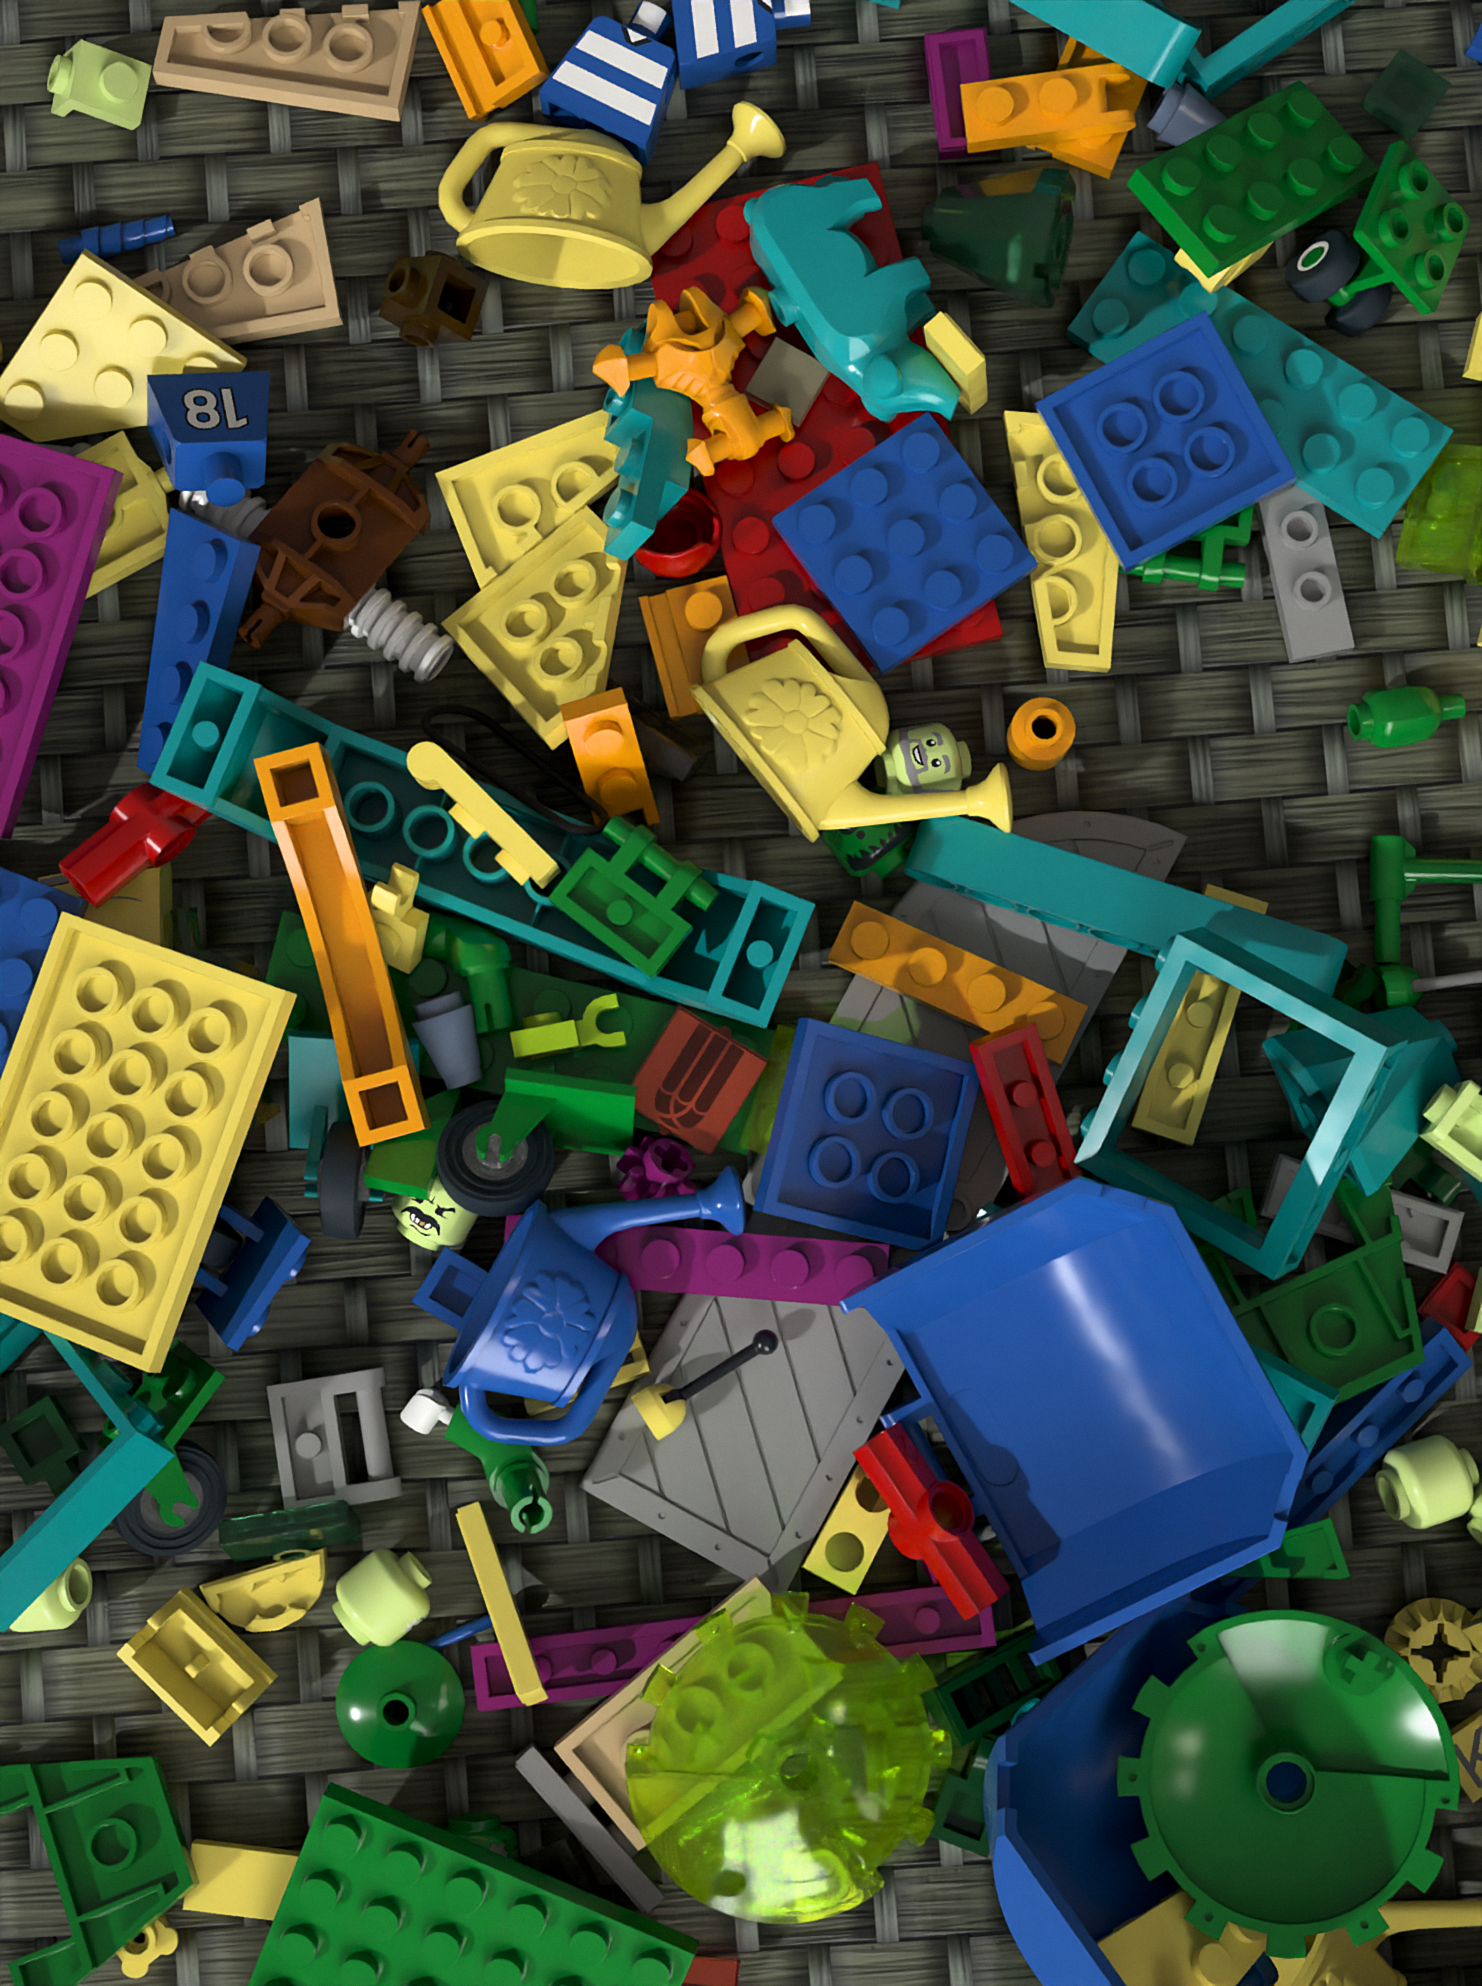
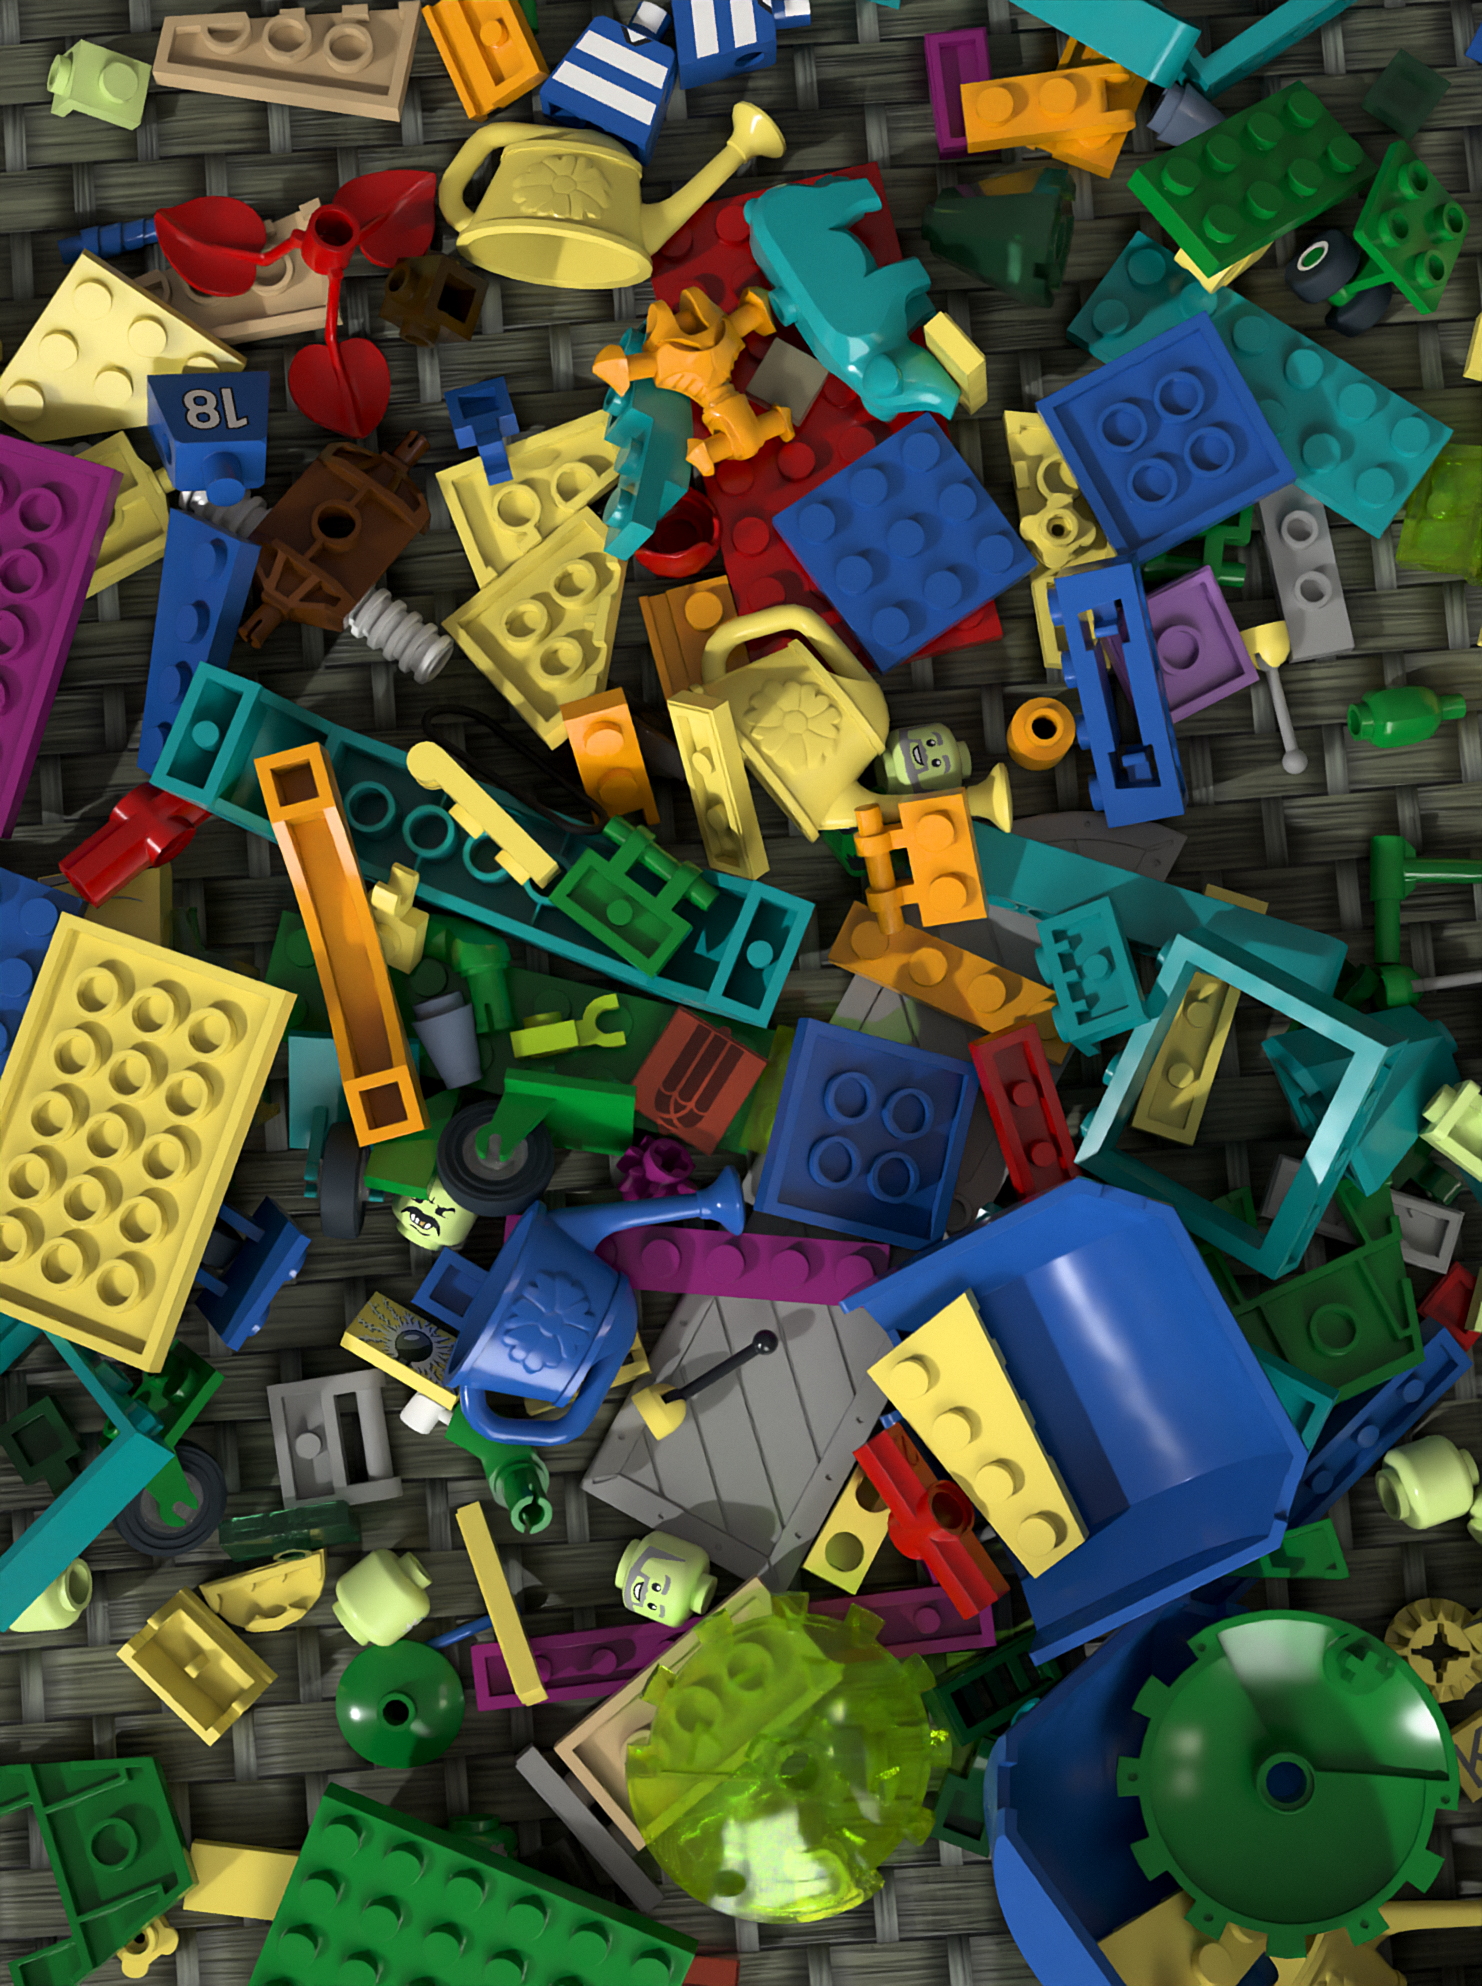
none -> red plant [154,170,437,440]
none -> tile [340,1291,460,1410]
none -> blue plate [444,376,520,486]
none -> yellowish green head [615,1531,717,1628]
none -> light yellow tile [667,690,770,880]
none -> light orange plate [853,786,990,934]
none -> light yellow wing [867,1287,1089,1579]
none -> light yellow plate [1019,493,1096,569]
none -> teal bracket [1035,896,1152,1057]
none -> blue brick [1047,552,1189,828]
none -> medium lavender plate [1092,565,1260,724]
none -> hinge [1239,620,1308,774]

